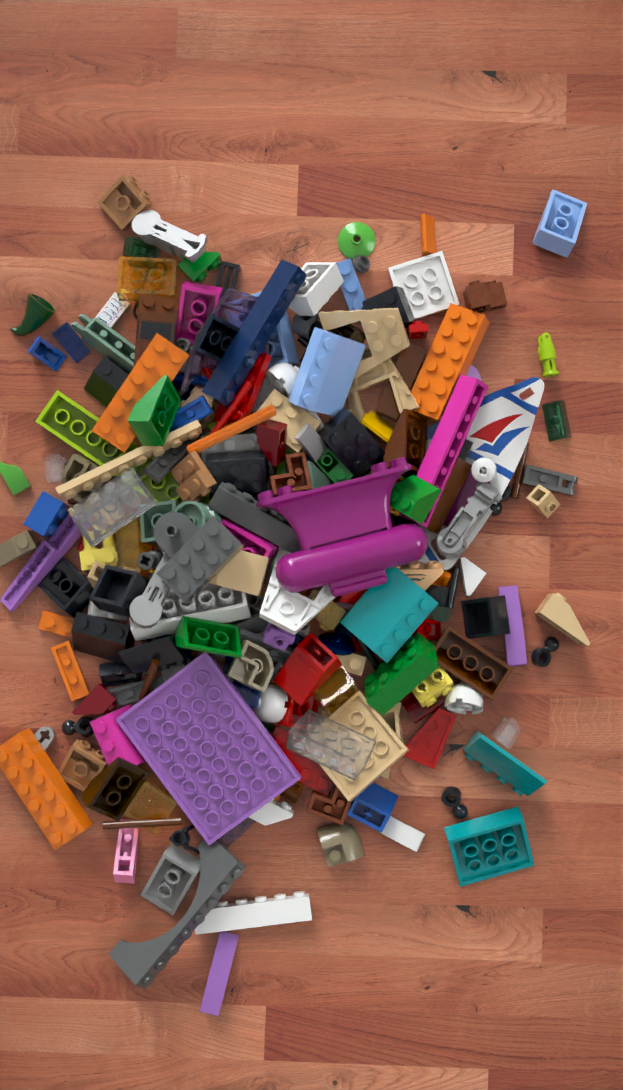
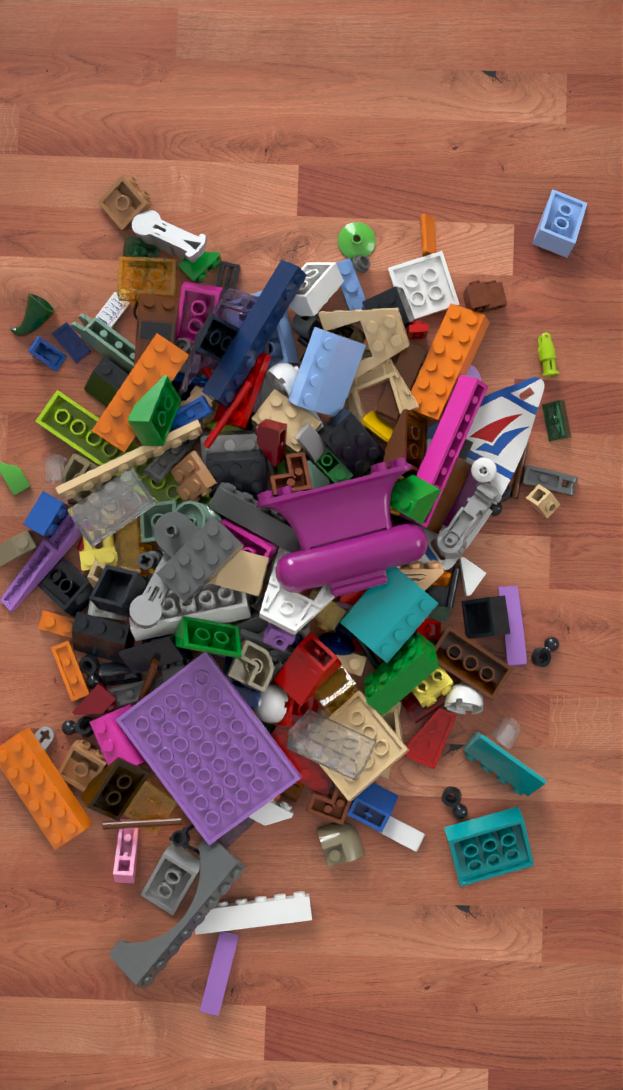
orange axle [187,405,277,453] -> none
tan slope [535,593,590,646] -> none
none -> black plate [79,654,101,689]

